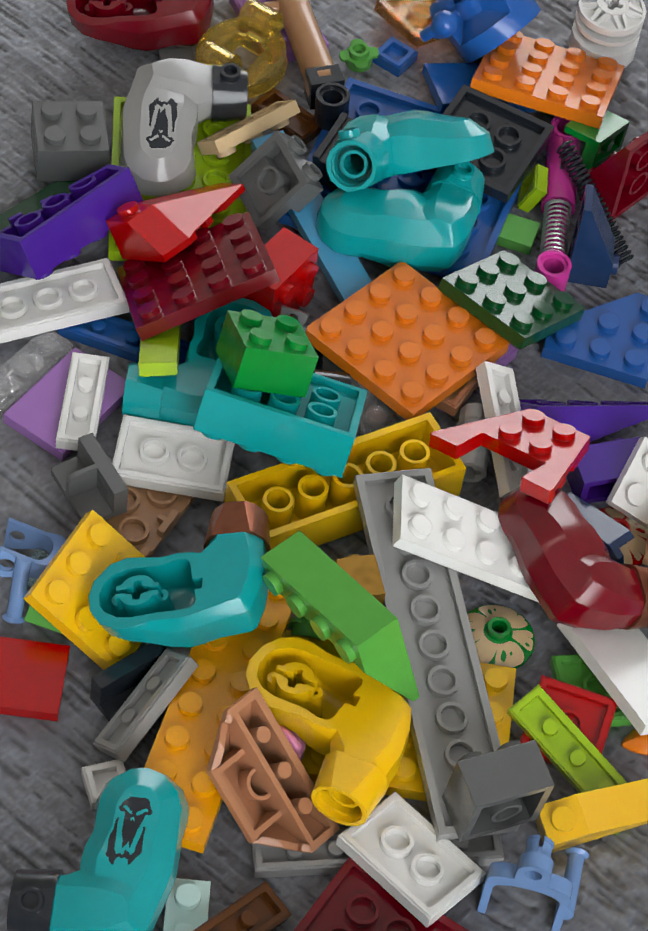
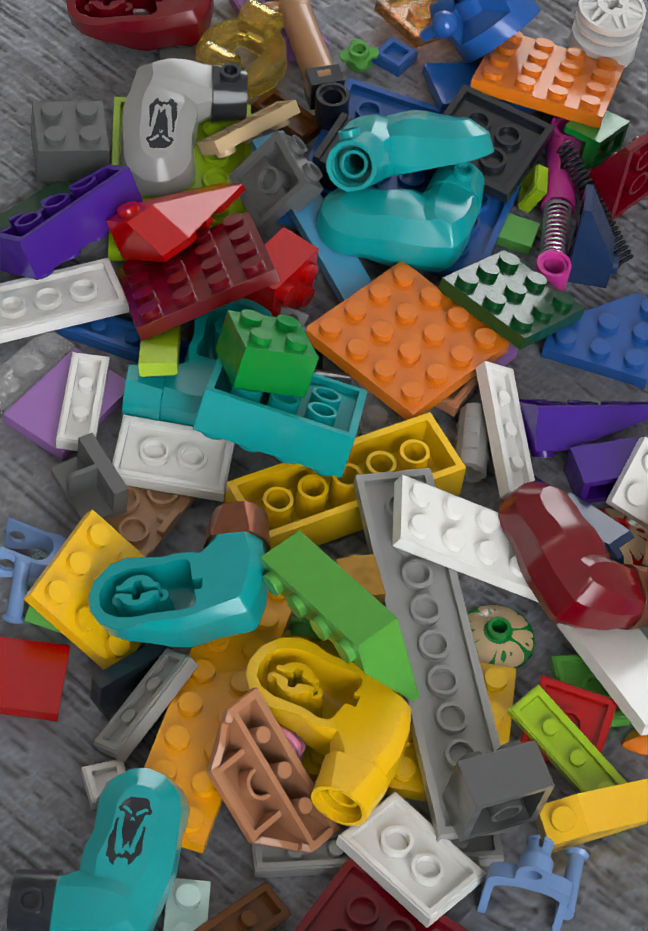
wing [429,408,590,504] -> none

